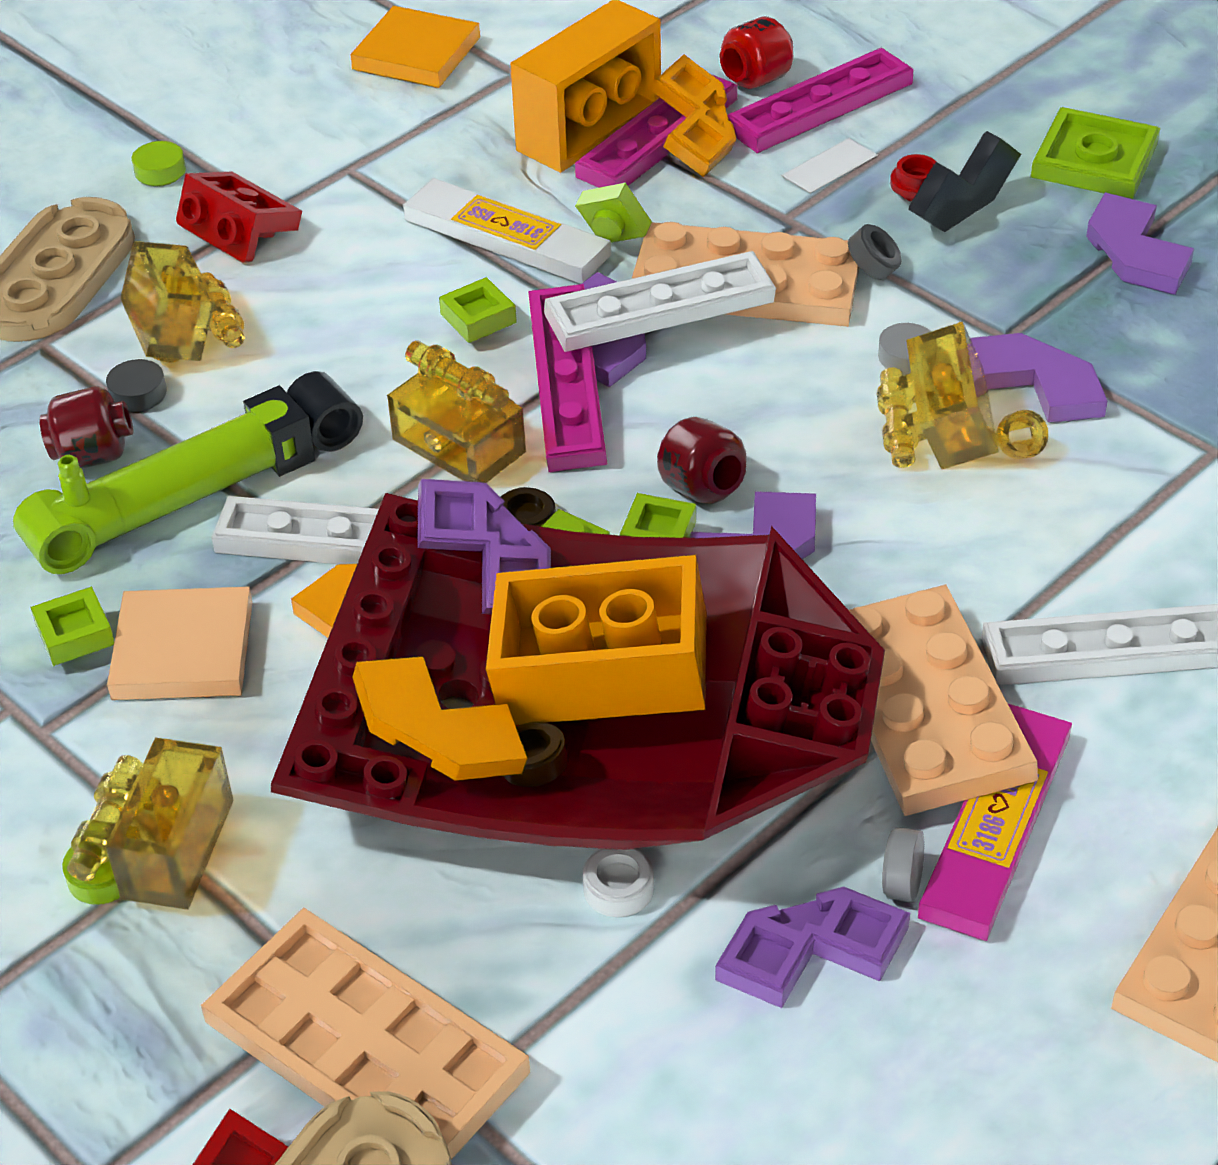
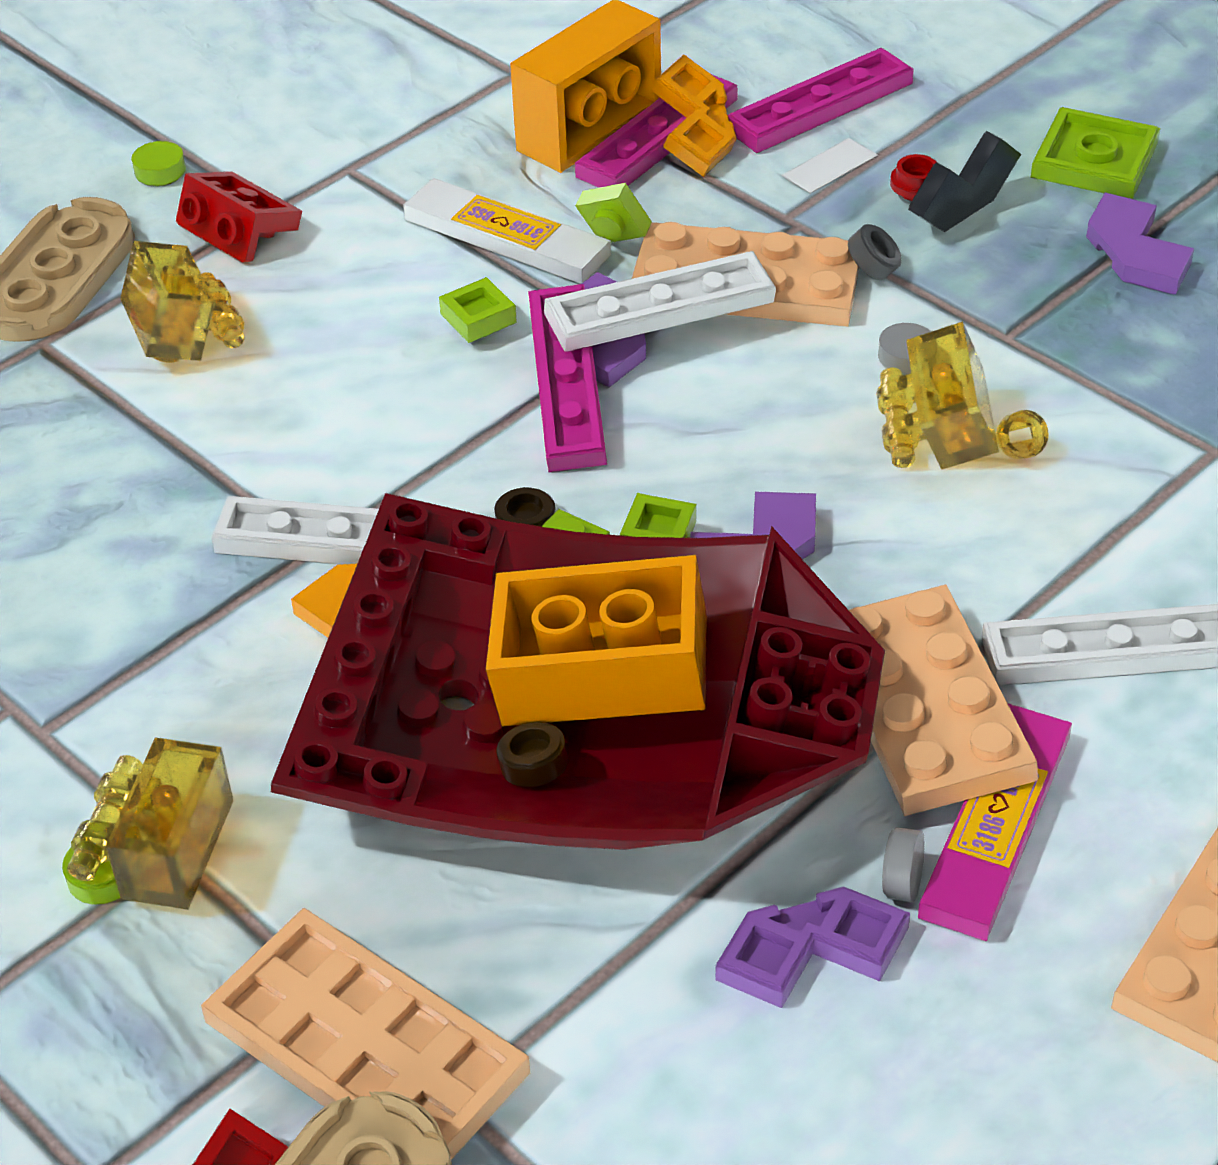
lime piece [13,371,363,574] -> none
lime plate [30,586,115,666] -> none
dark red head [39,386,133,469] -> none
dark grey tile [106,359,167,412] -> none
light nougat tile [107,586,253,700] -> none
light orange tile [350,6,480,88] -> none
light orange tile [353,657,527,781] -> none
clear yellow brick [387,340,526,483] -> none
medium lavender tile [418,479,551,615] -> none
white tile [583,849,654,917] -> none
dark red head [657,417,746,504] -> none
red head [720,16,794,89] -> none
medium lavender tile [963,333,1108,422] -> none

